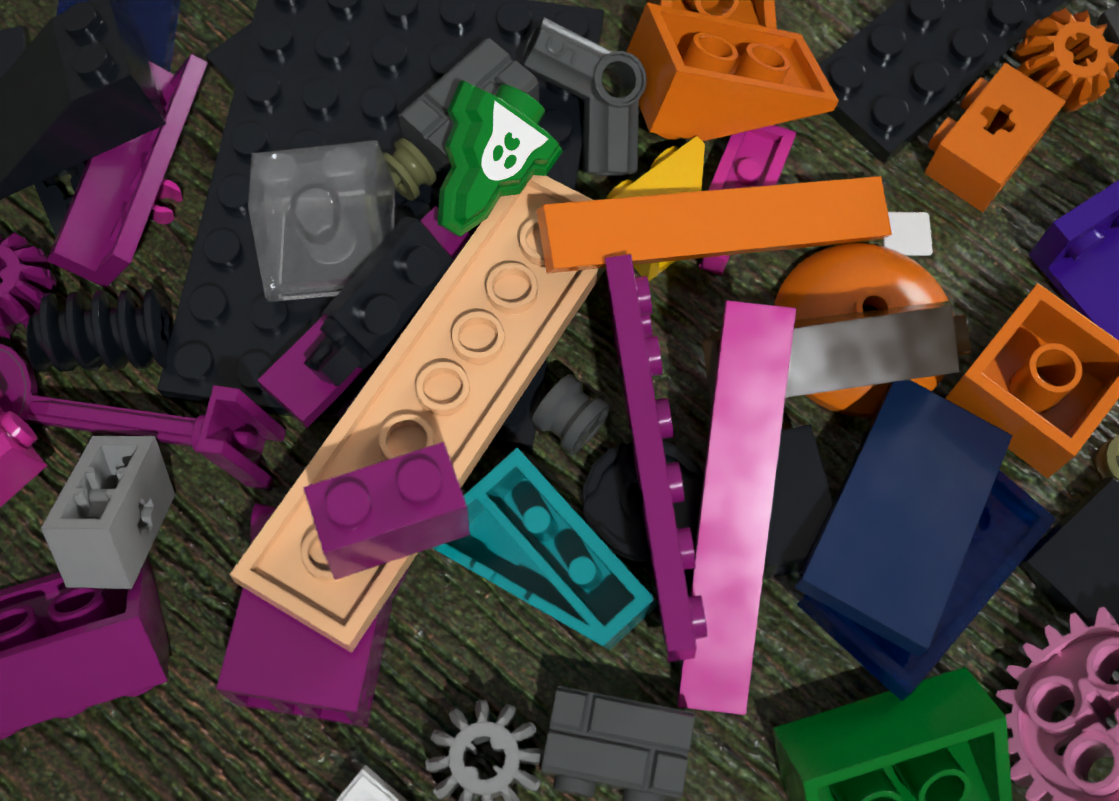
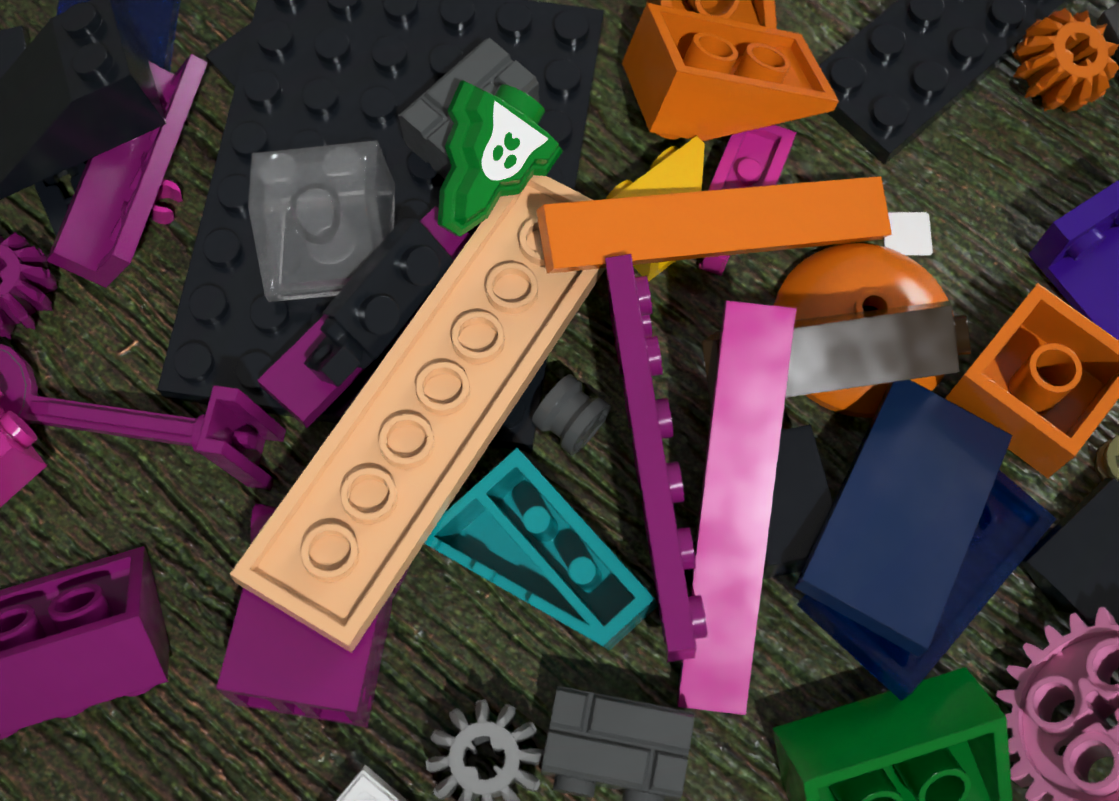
black piece [26,289,172,373] -> none
light grey brick [41,436,175,589] -> none
magenta brick [303,442,470,580] -> none
olive bush [376,138,437,201] -> none
dark grey piece [520,17,647,176] -> none
black tile [583,441,704,567] -> none
orange brick [924,62,1066,213] -> none

